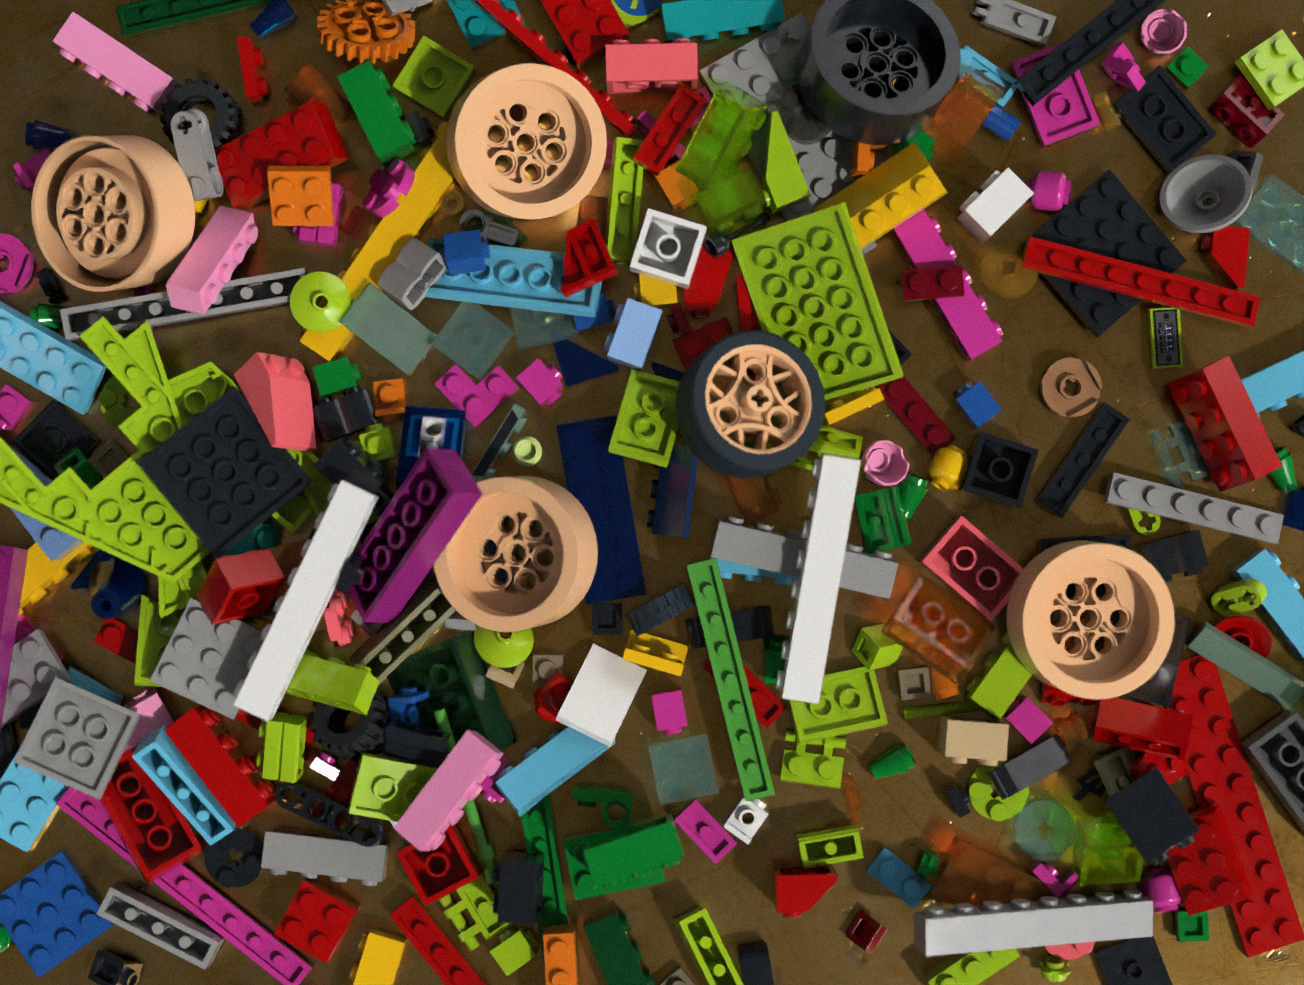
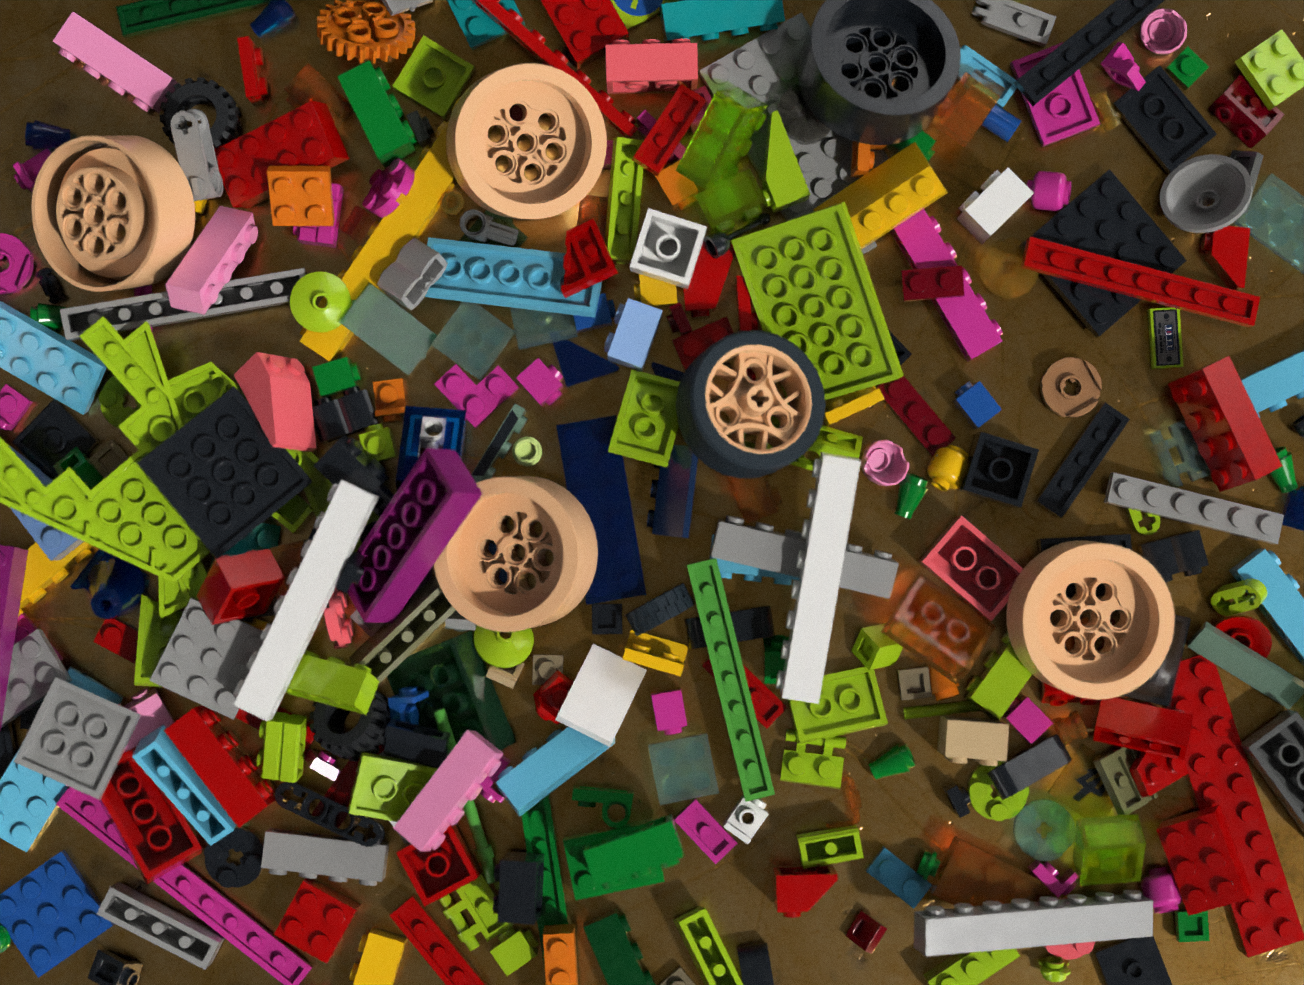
blue brick [443,229,490,275] -> none
green plate [854,486,912,554] -> none
black panel [1102,767,1200,866] -> none

